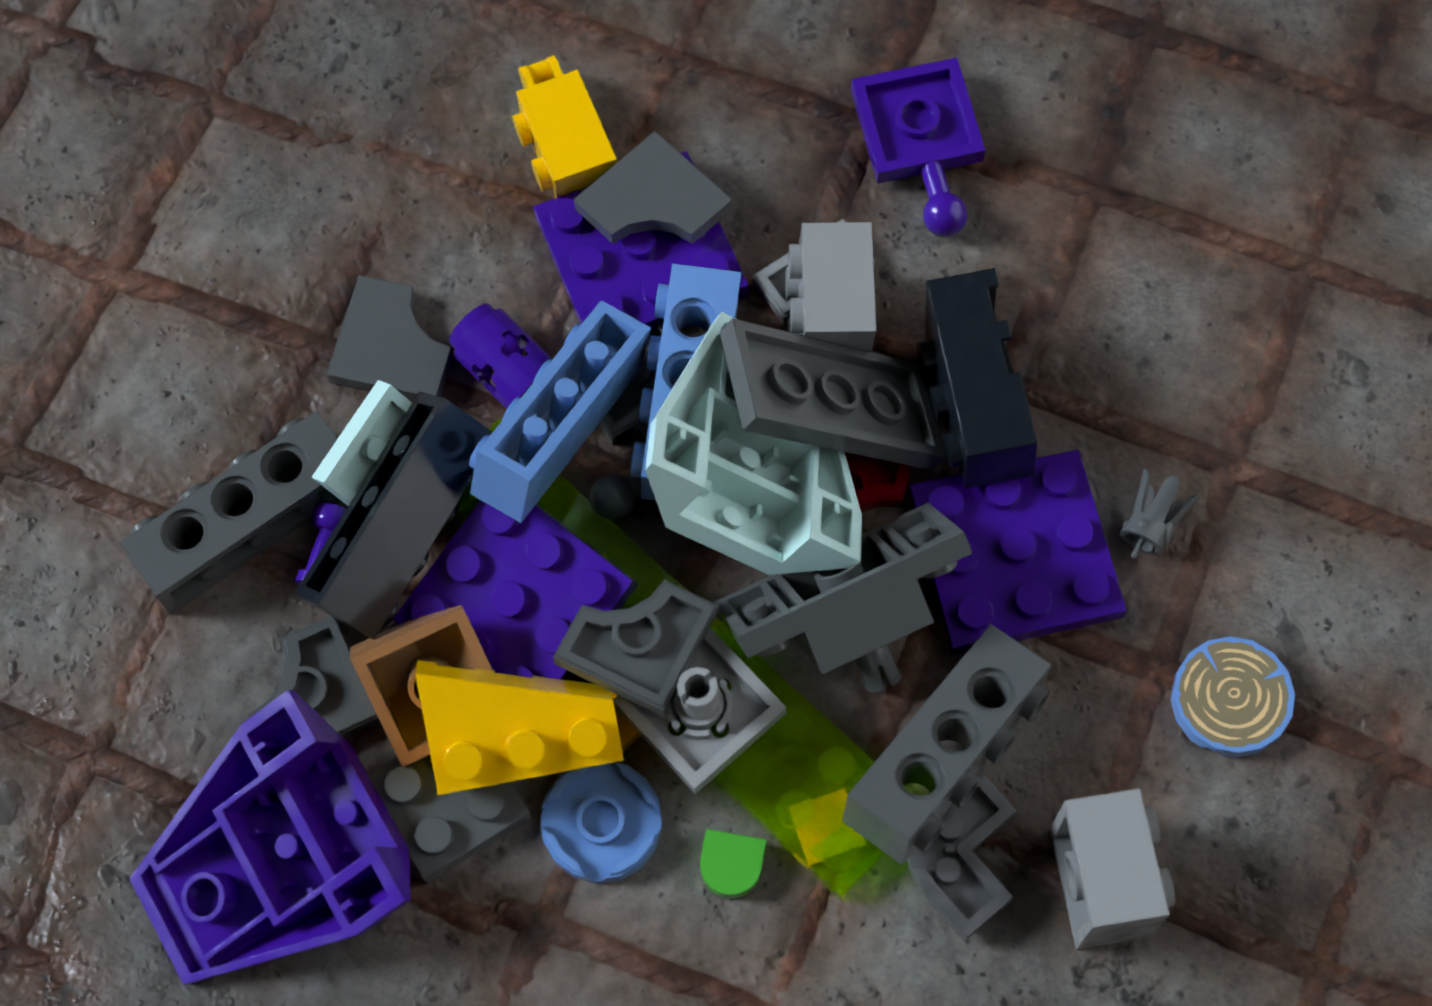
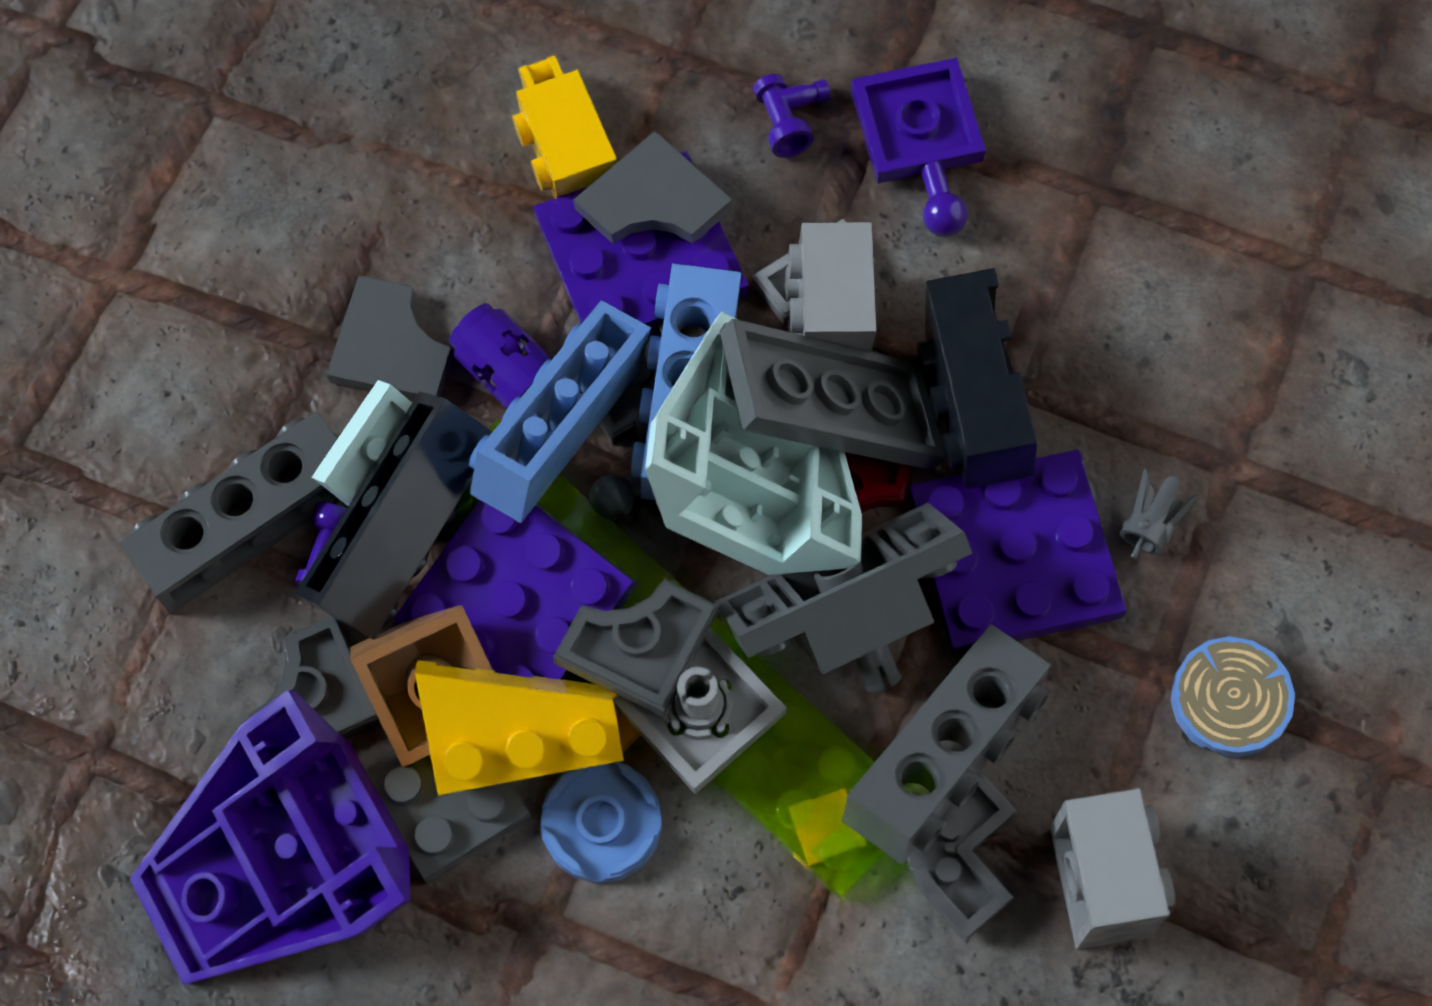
bright green tile [700,829,767,899] -> none
none -> dark purple piece [753,74,830,158]

